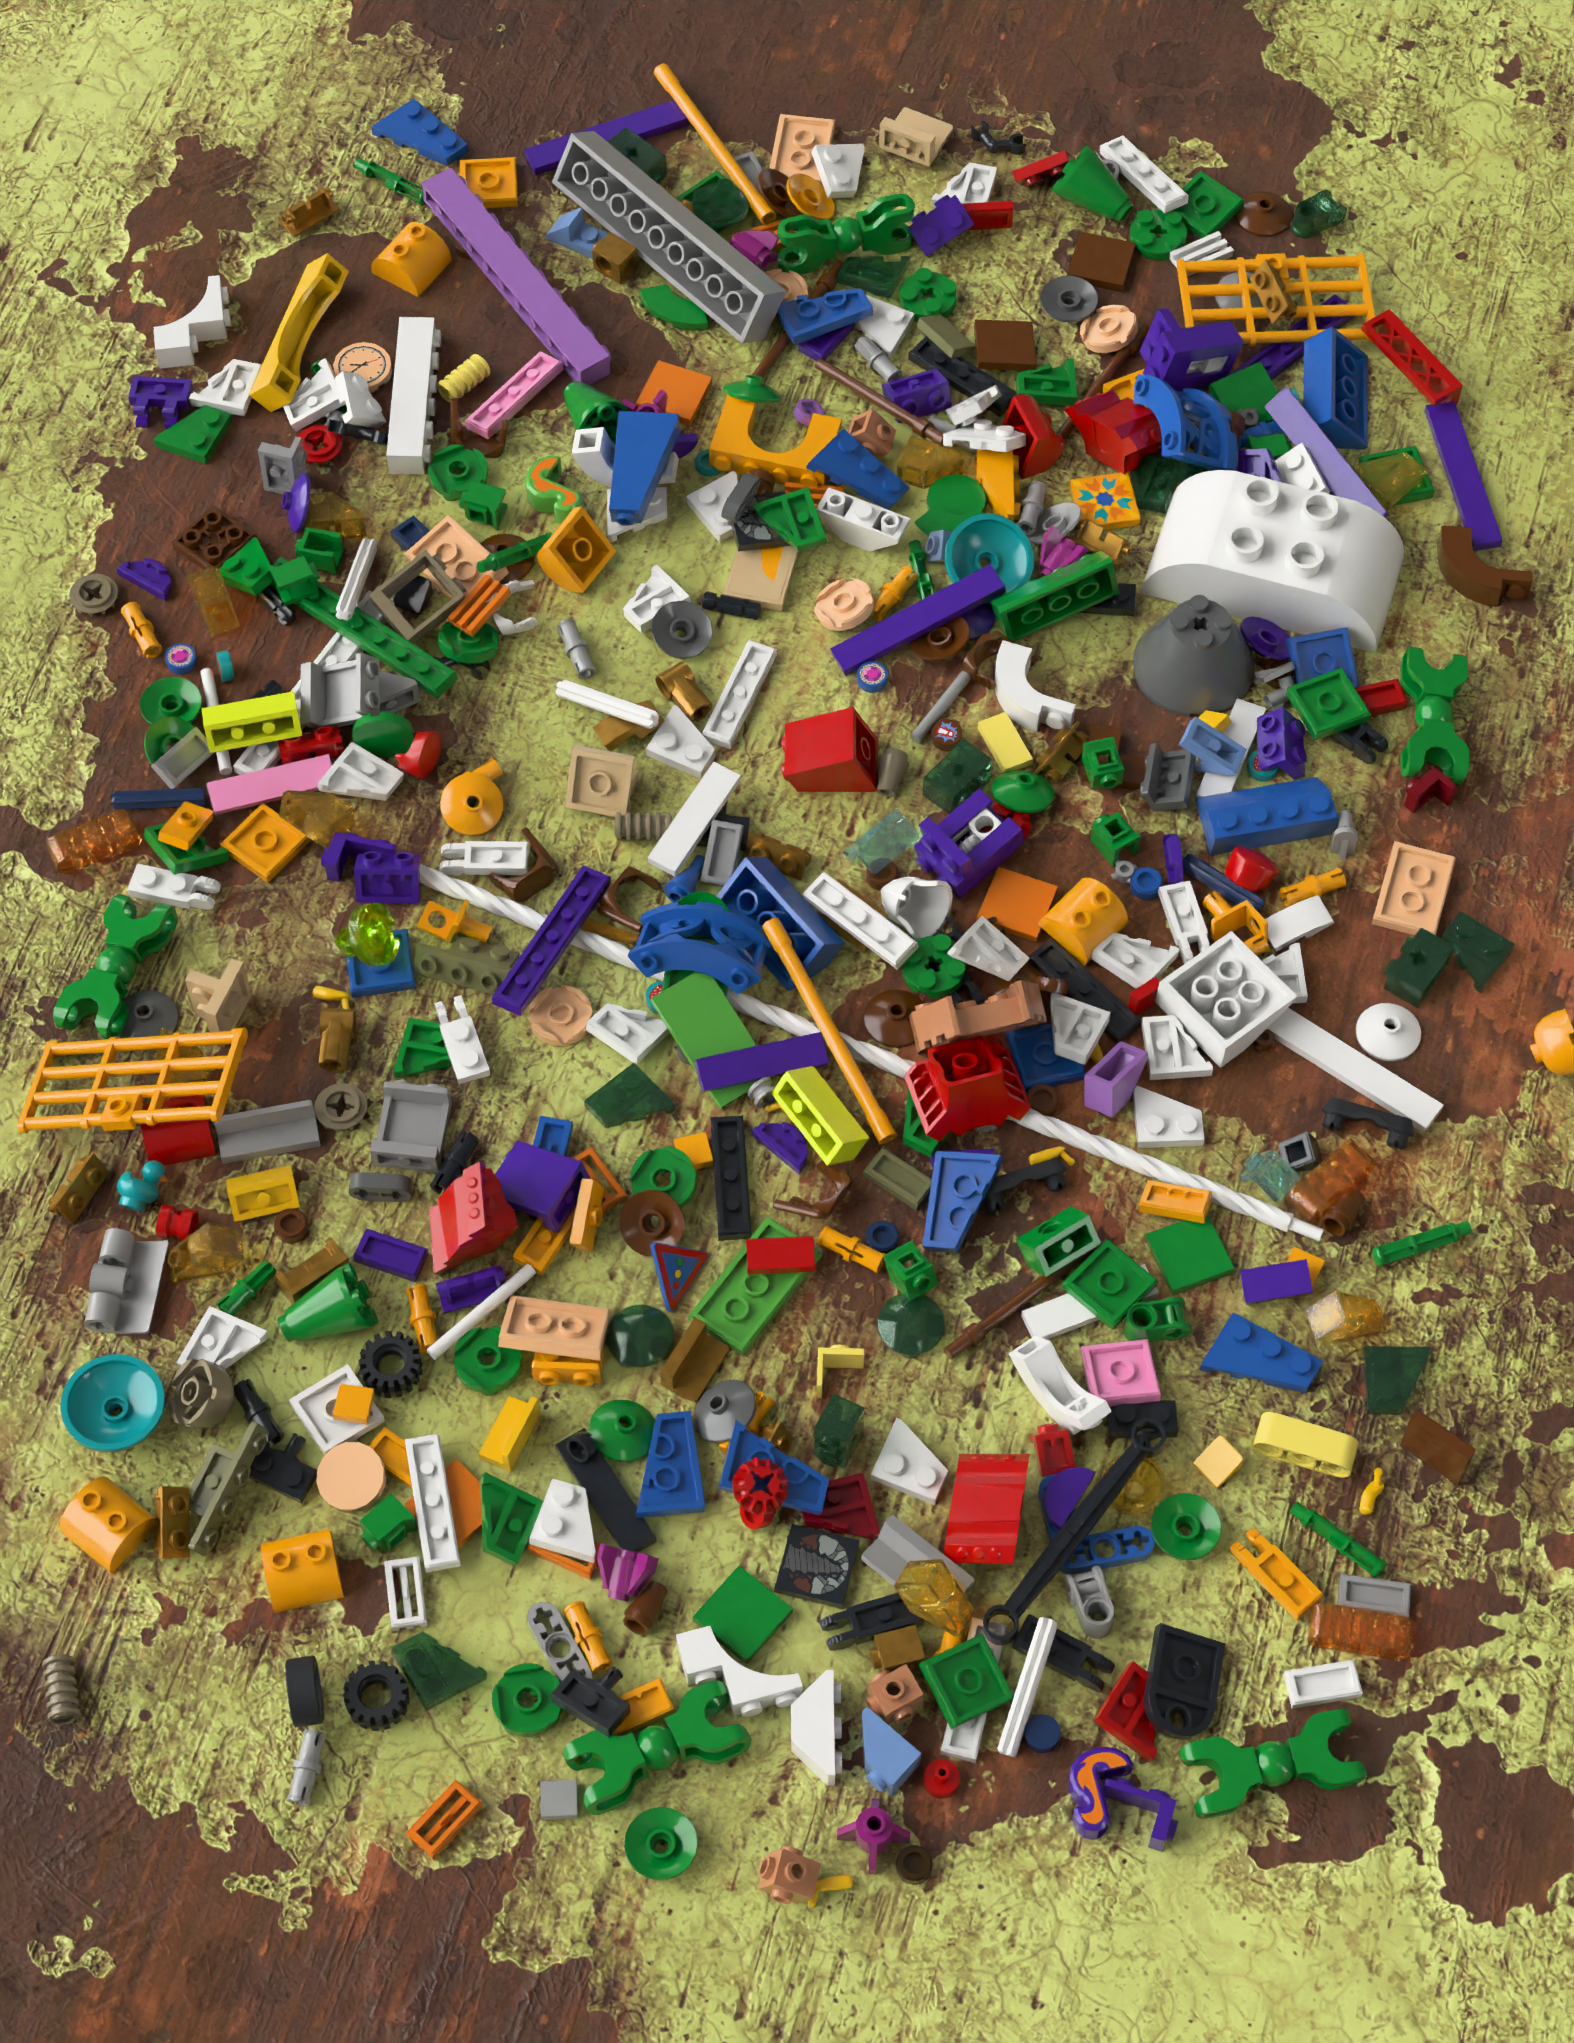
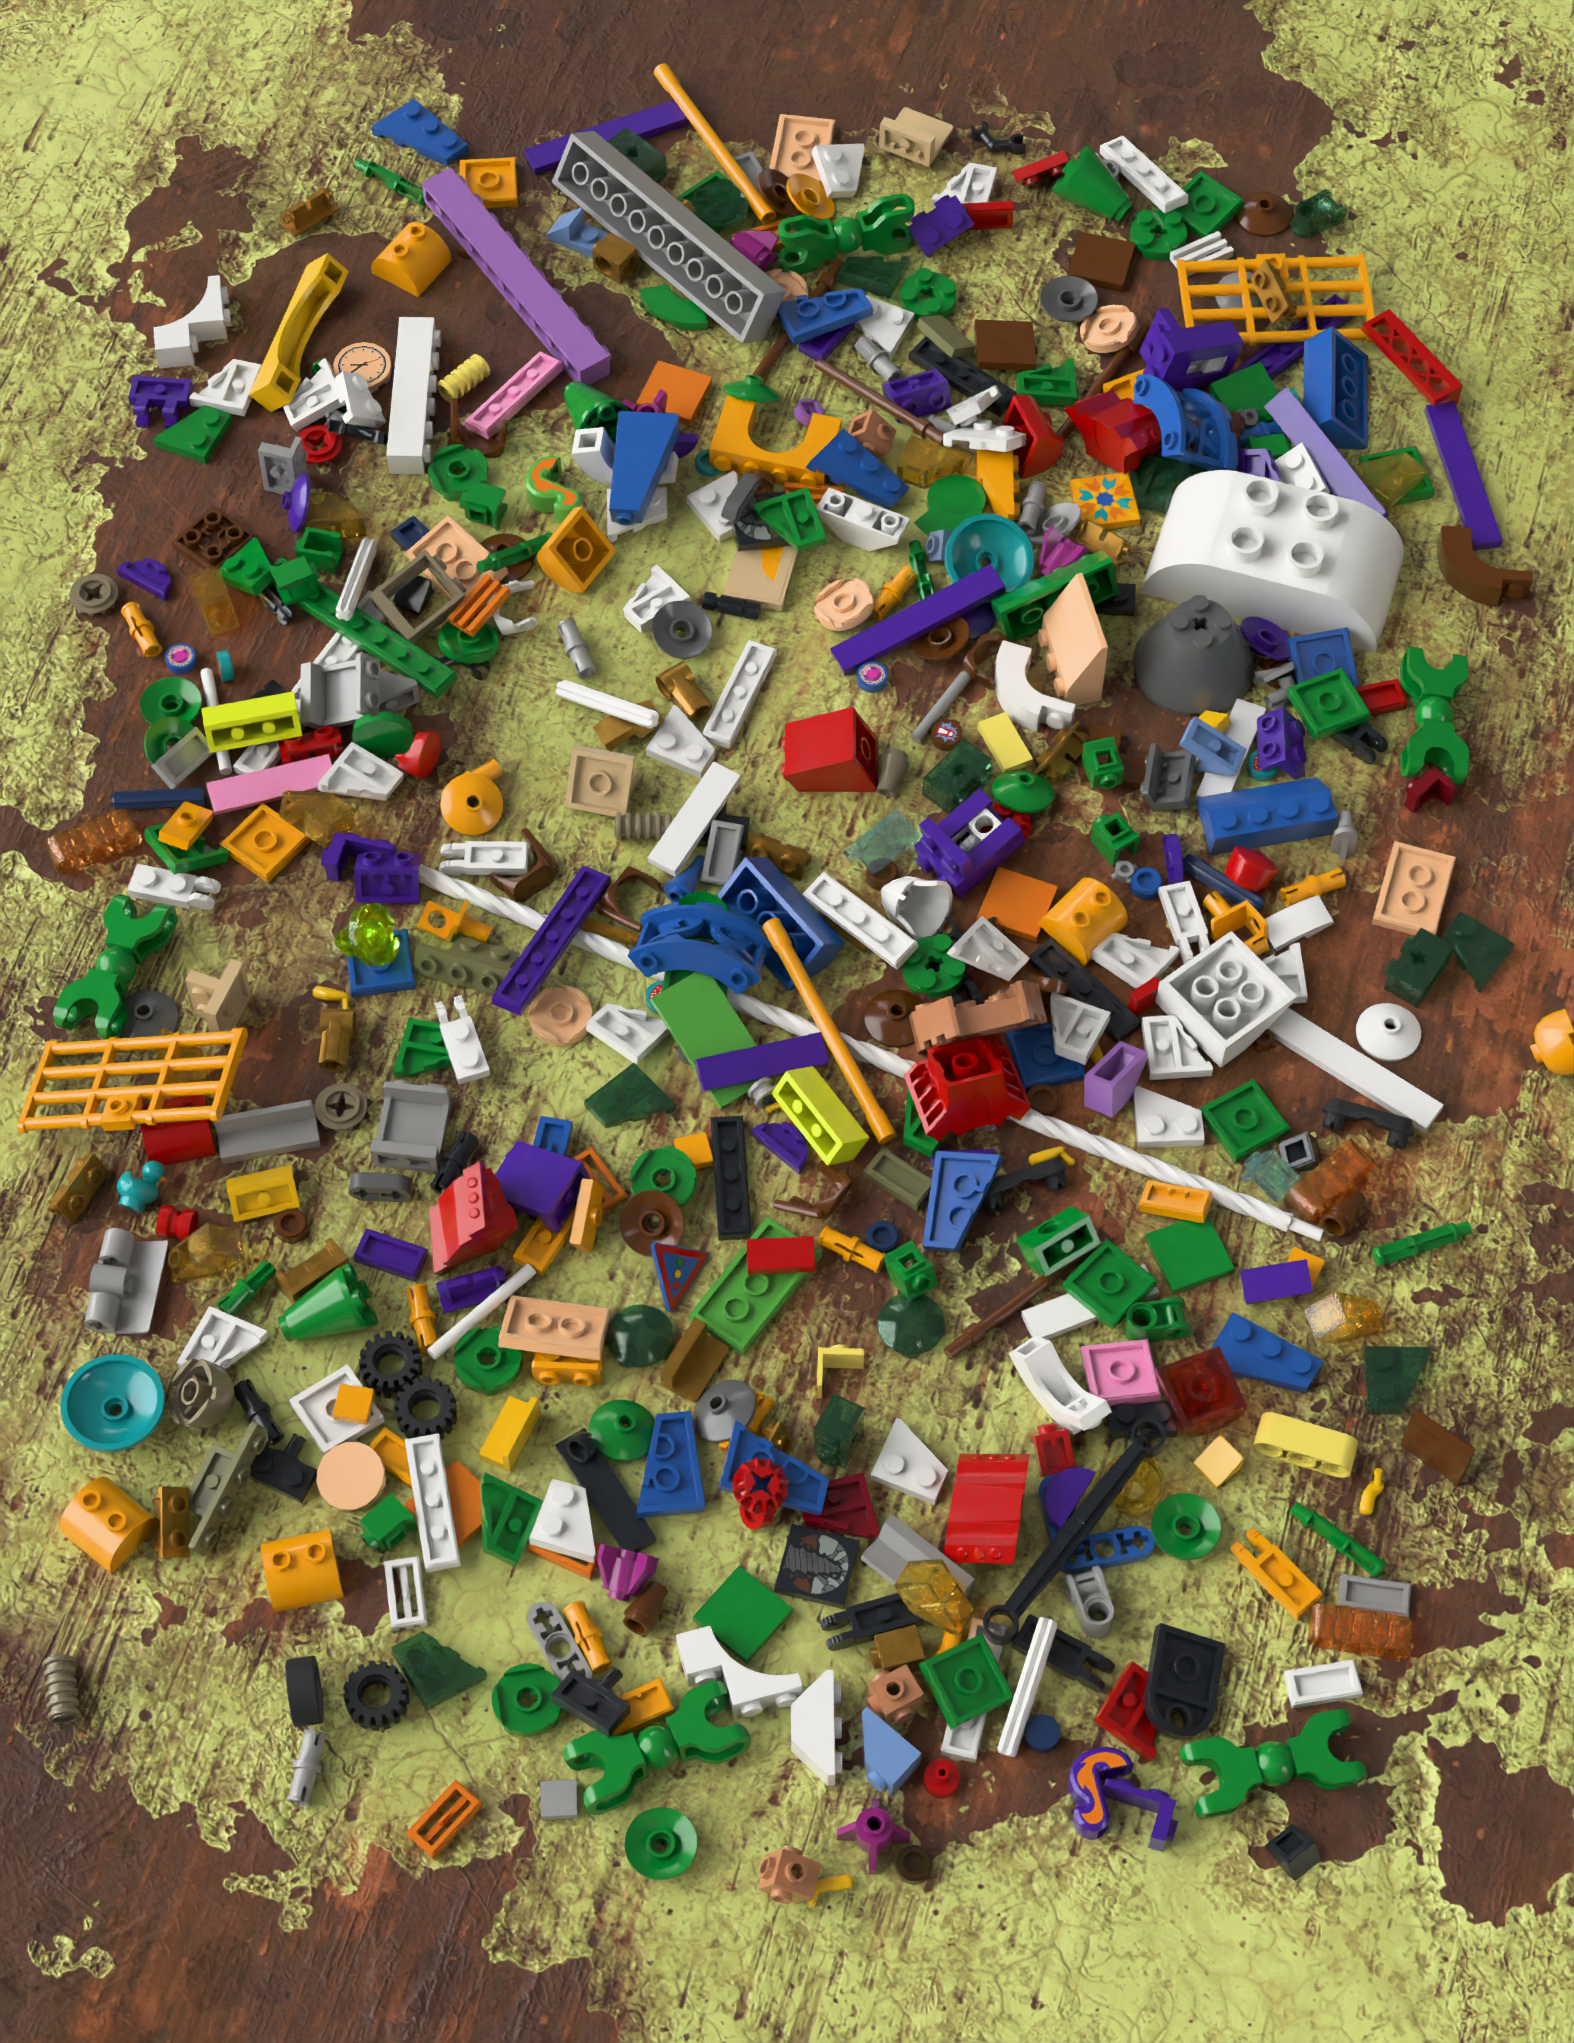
none -> black tyre [394,1377,458,1440]
none -> light nougat slope [1038,573,1108,705]
none -> clear red brick [1155,1346,1247,1437]
none -> green tile [1199,1079,1291,1163]
none -> black slope [1265,1824,1321,1881]

